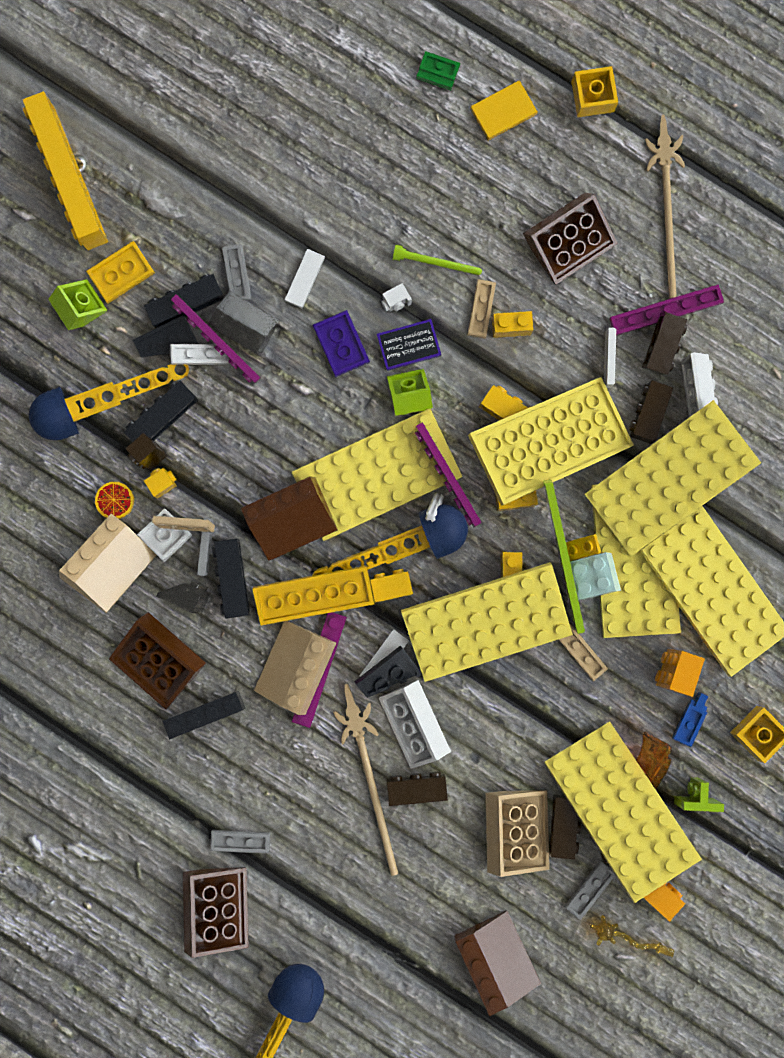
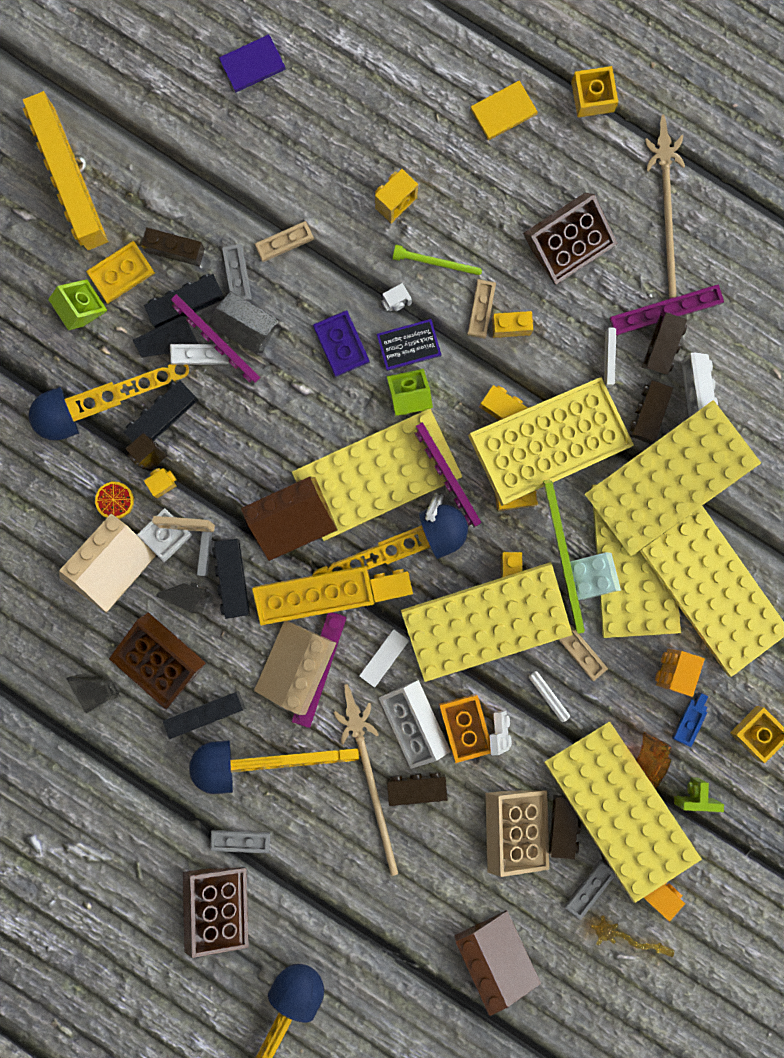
white tile [285,249,325,309] -> none
black wing [354,645,422,698] -> none
green plate [416,51,460,91] -> none
yellow bracket [566,534,601,561] -> none
none -> clear smoke slope [66,673,121,713]
none -> dark brown brick [141,227,205,267]
none -> piece [189,740,359,794]
none -> dark purple tile [219,34,286,93]
none -> tan tile [255,221,314,262]
none -> yellow brick [375,169,418,224]
none -> light orange brick [439,694,491,763]
none -> white plate [490,711,512,755]
none -> white axle [529,671,570,722]

